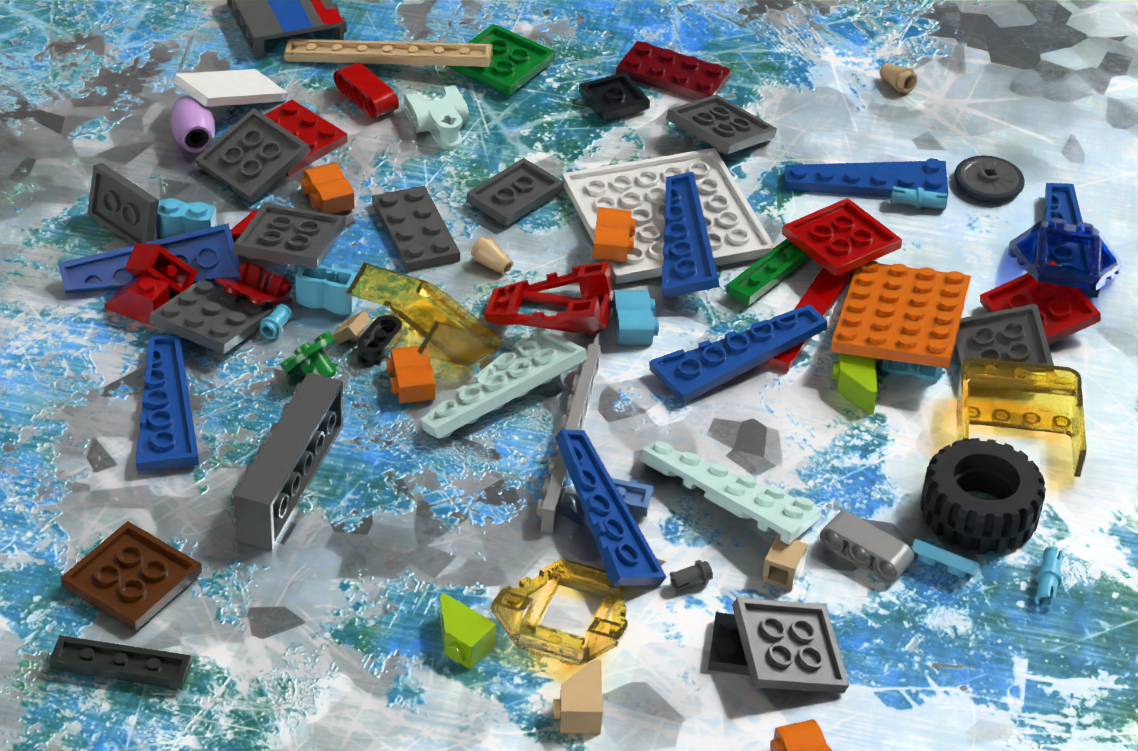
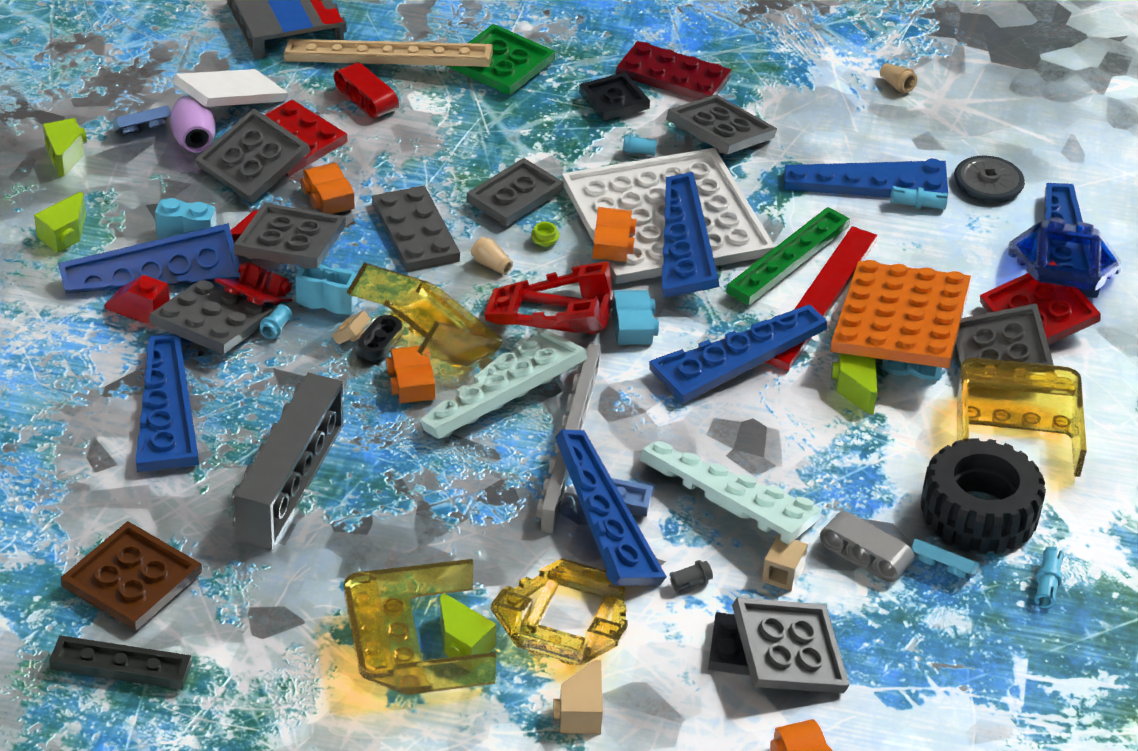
dark grey plate [87,163,159,245] -> none
red slope [124,243,198,295] -> none
green plate [280,330,338,379] -> none
light aqua piece [404,85,469,150] -> none
red plate [782,198,902,277] -> none
none -> lime slope [34,191,86,253]
none -> lime slope [43,118,87,177]
none -> medium blue plate [112,105,171,134]
none -> clear yellow windscreen [344,559,496,695]
none -> lime plate [531,221,559,247]
none -> medium azure pin [623,134,657,156]

